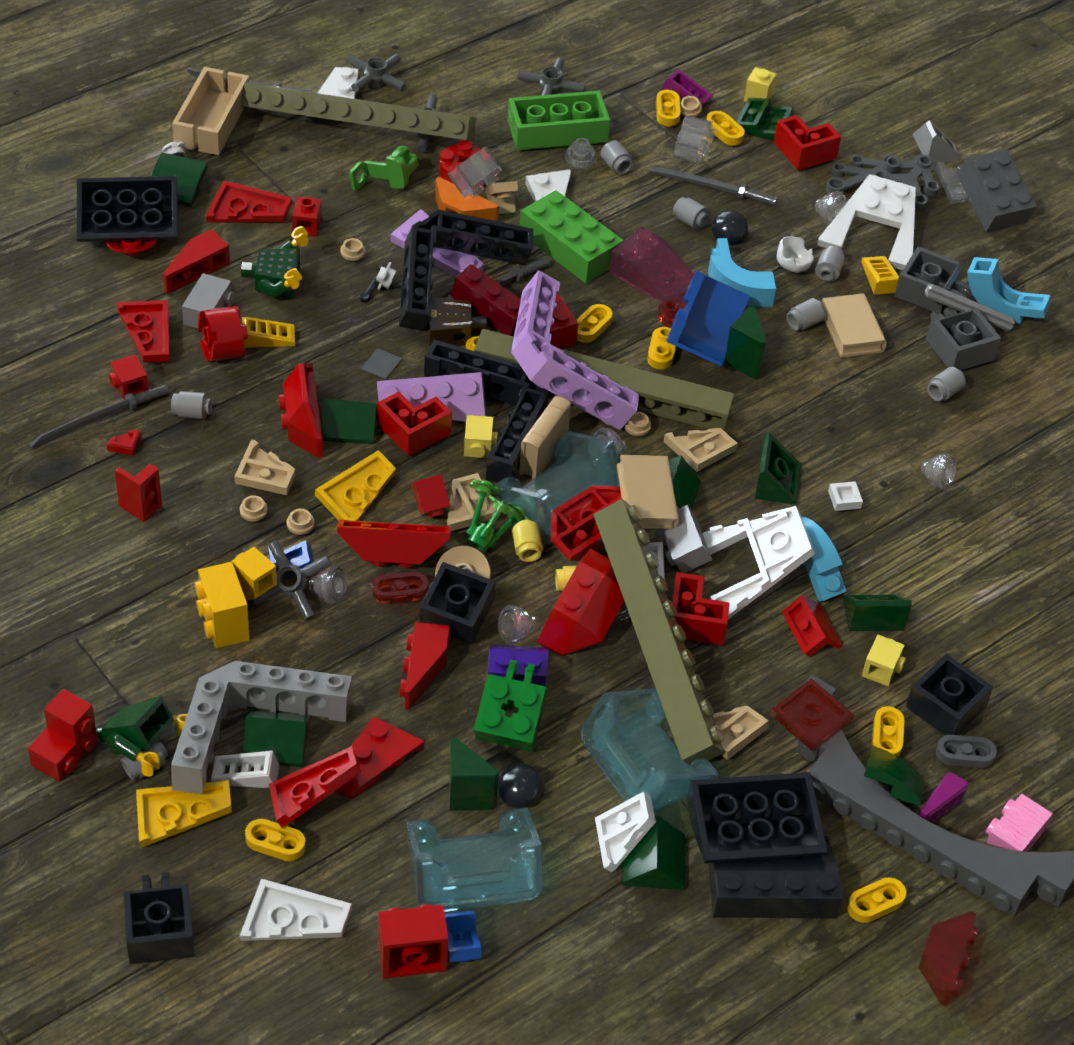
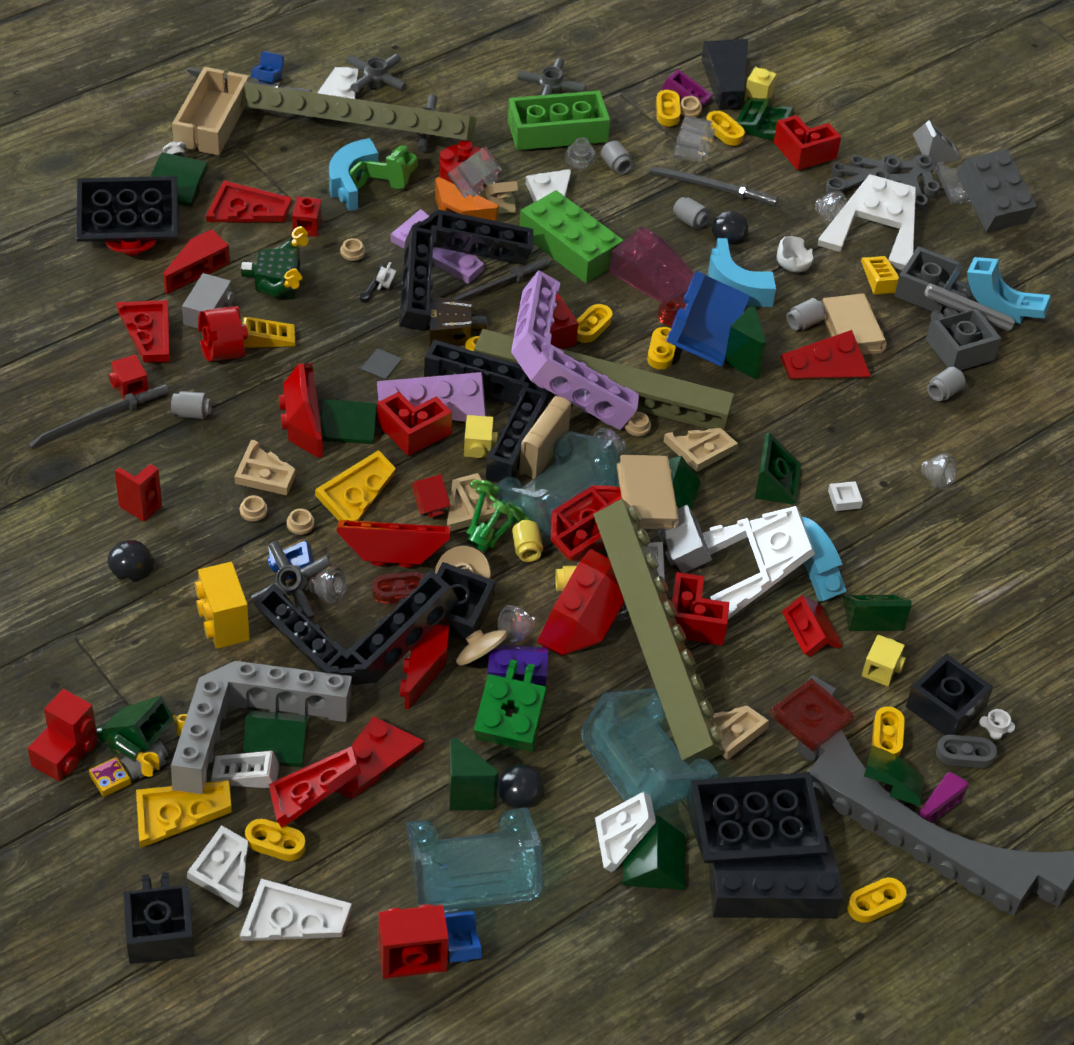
red tile [107,430,142,456] -> none
yellow slope [232,547,277,600] -> none
dark red brick [450,264,521,336] -> none
light grey brick [815,246,845,282] -> none
clear red slope [918,911,979,1007] -> none
bright pink brick [986,793,1053,852] -> none
none -> tile [89,757,131,797]
none -> black hair [107,540,154,582]
none -> white wing [187,825,248,908]
none -> blue bracket [251,51,284,84]
none -> black brick [253,570,459,685]
none -> medium azure arch [329,138,378,211]
none -> tan dish [456,630,507,665]
none -> black slope [701,39,748,110]
none -> red wing [780,330,871,380]
none -> white plate [980,709,1015,739]

